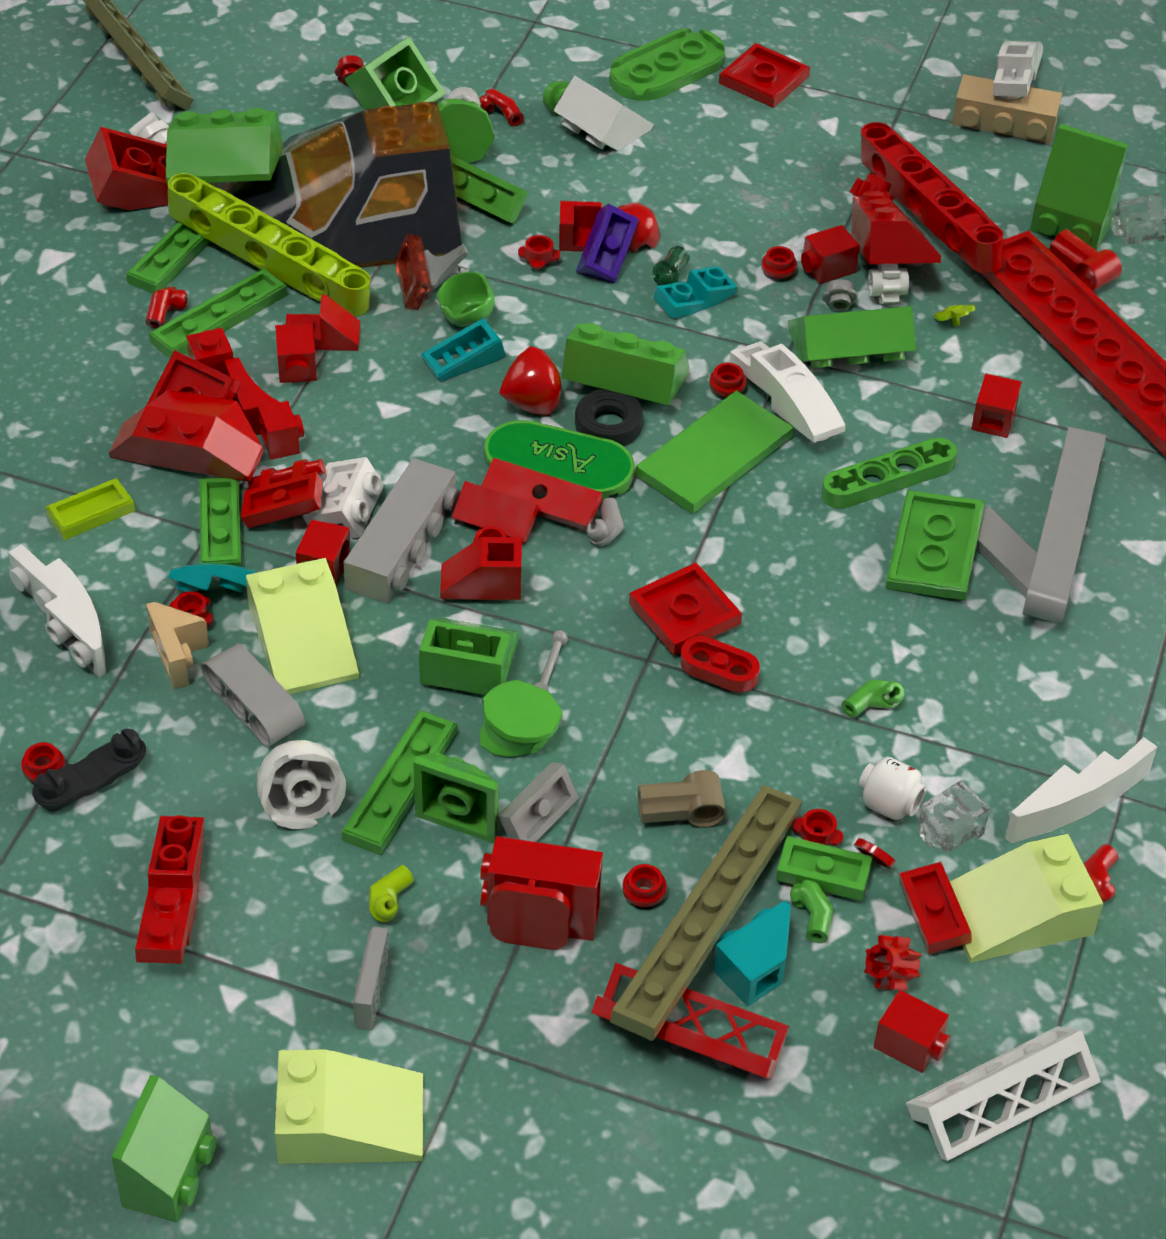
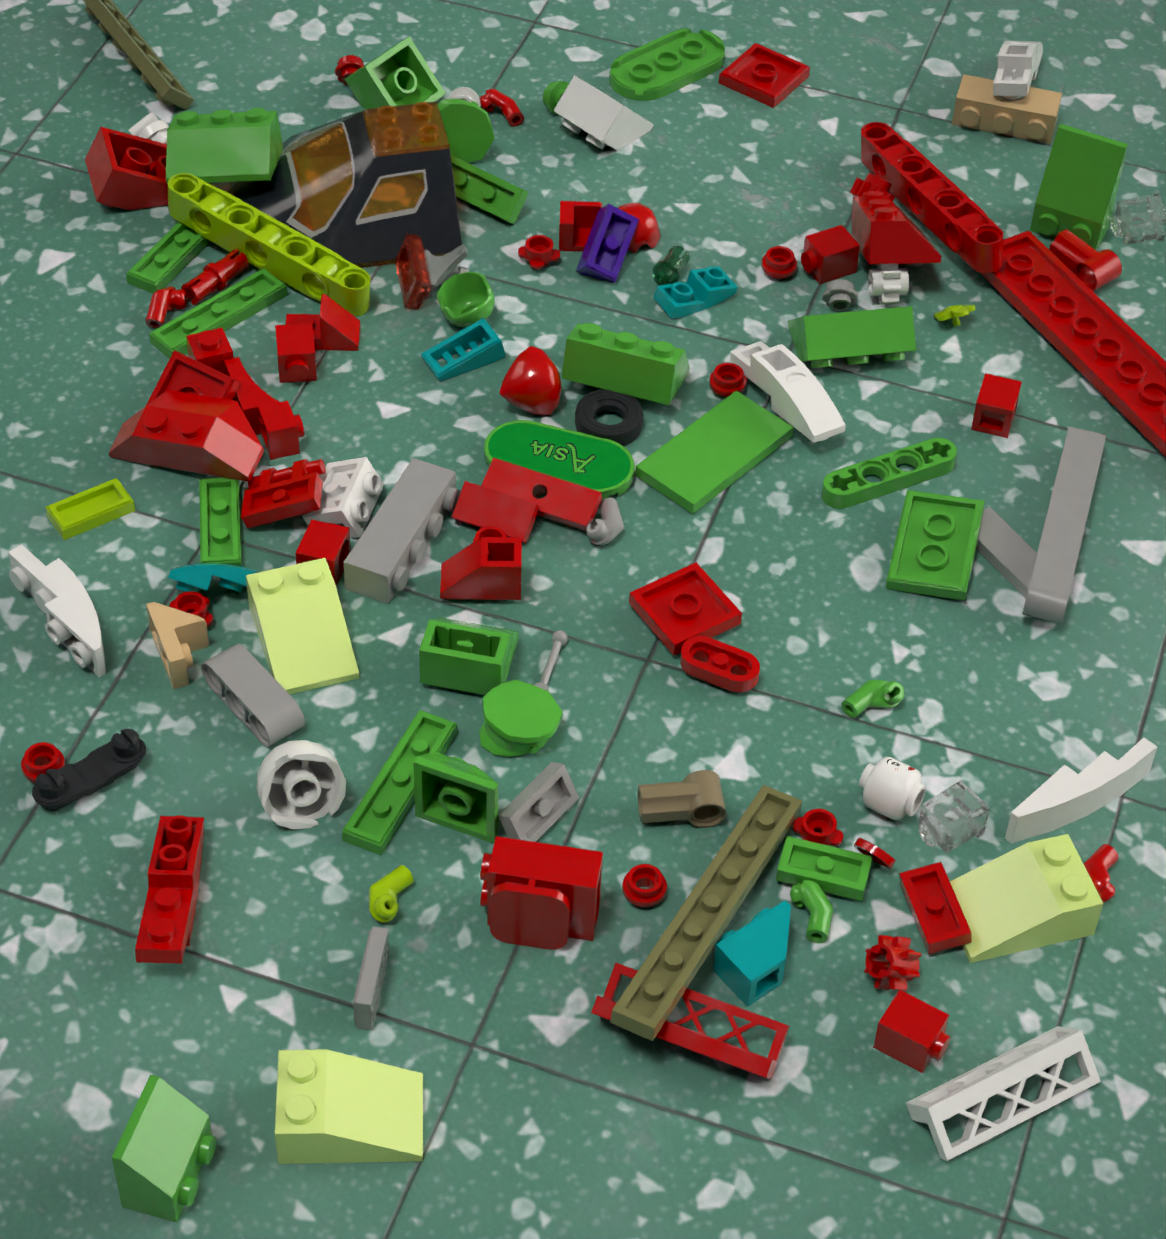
none -> red pin [181,249,249,305]

